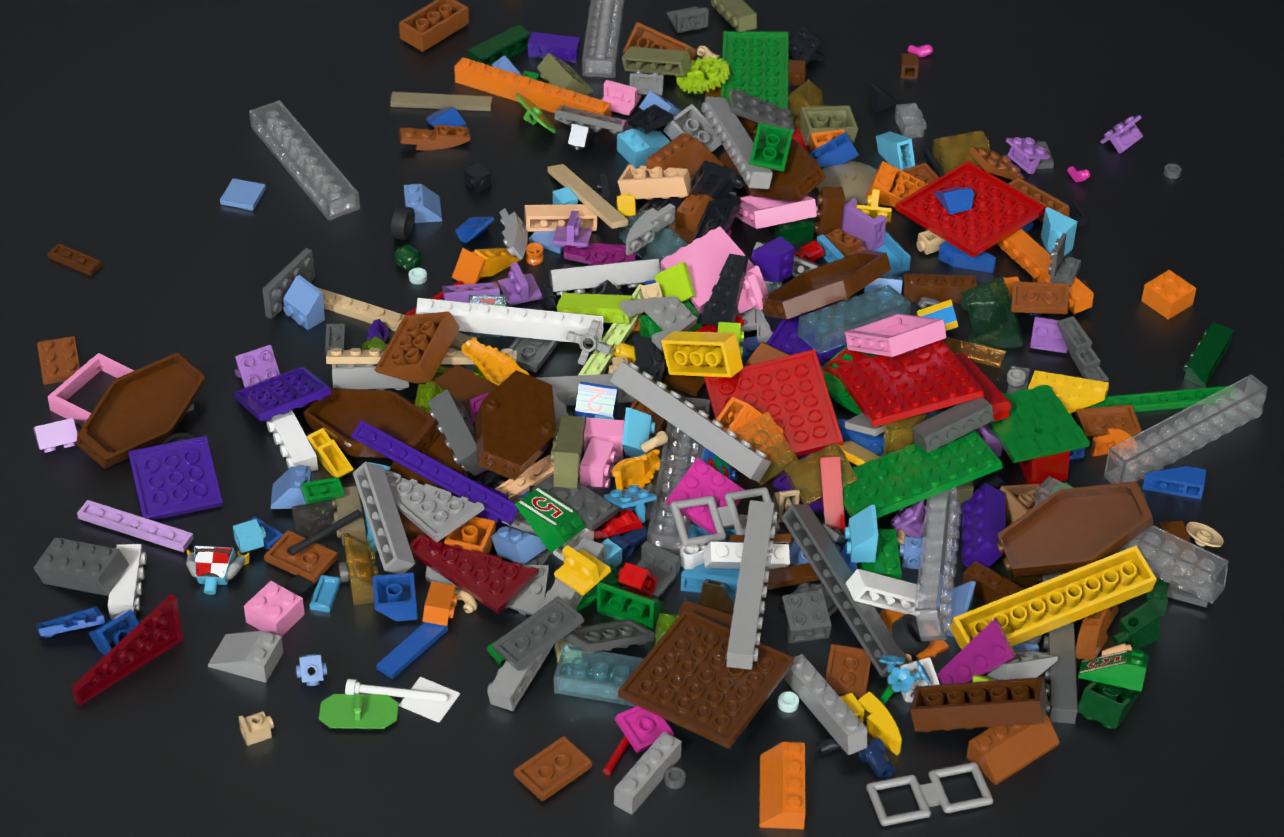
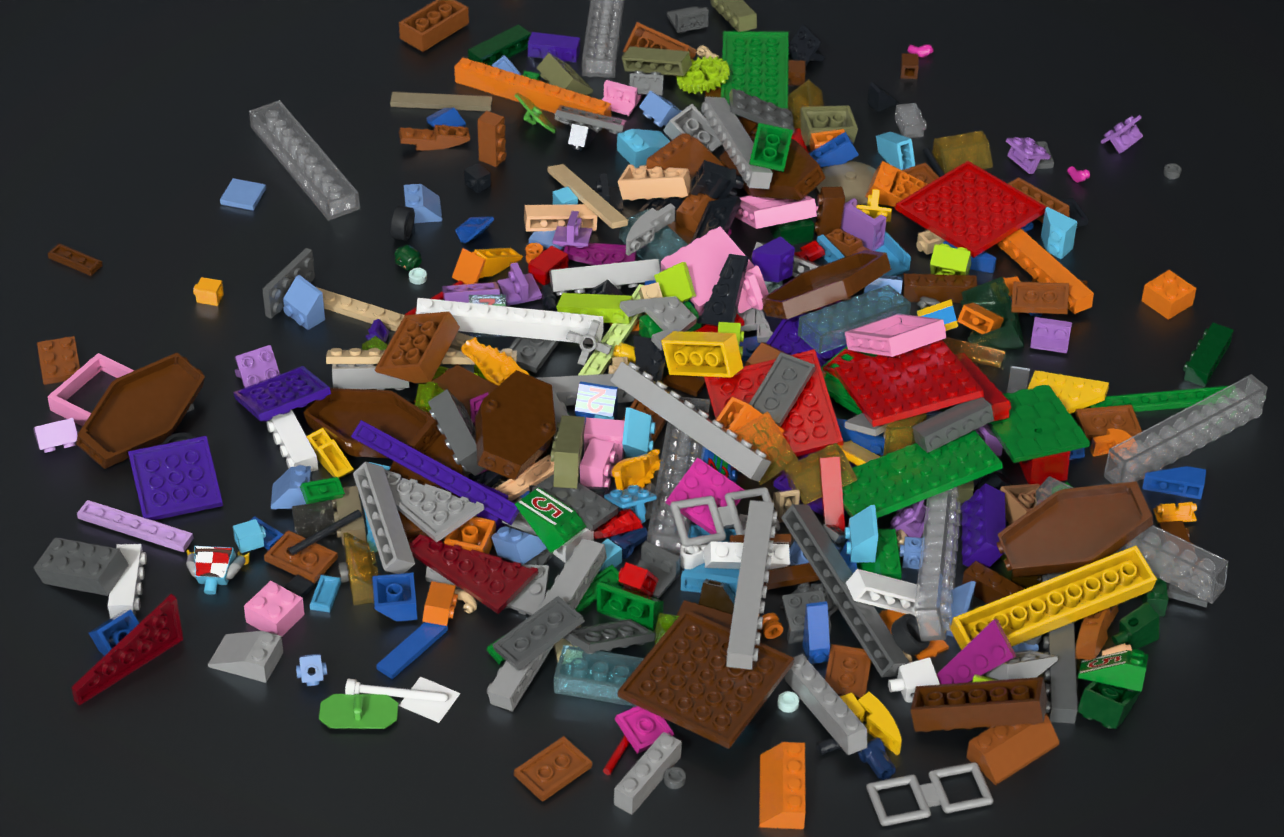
blue wing [36,606,105,637] -> none
tan brick [239,711,274,746] -> none
dark grey plate [325,323,345,355] -> none
light grey slope [499,208,528,260] -> none
yellow bracket [554,545,611,595] -> none
yellow brick [616,194,636,221] -> none
black tile [627,104,674,134] -> none
tan arm [641,431,668,453] -> none
dark azure plant [879,655,931,704] -> none
blue slope [935,187,974,215] -> none
dark orange plate [969,146,1024,180] -> none
light grey tile [1007,369,1026,386] -> none
dark grey bracket [1048,233,1081,287] -> none
dark grey slope [1057,316,1109,382] -> none
tan dish [1186,522,1224,547] -> none
none -> light orange brick [194,277,224,306]
none -> dark orange brick [478,111,506,167]
none -> red brick [528,245,568,285]
none -> dark grey plate [749,352,815,427]
none -> orange wheel [762,613,784,639]
none -> slope [803,601,830,664]
none -> lime brick [930,243,971,275]
none -> orange brick [957,303,1004,337]
none -> light orange hinge [1153,502,1197,523]

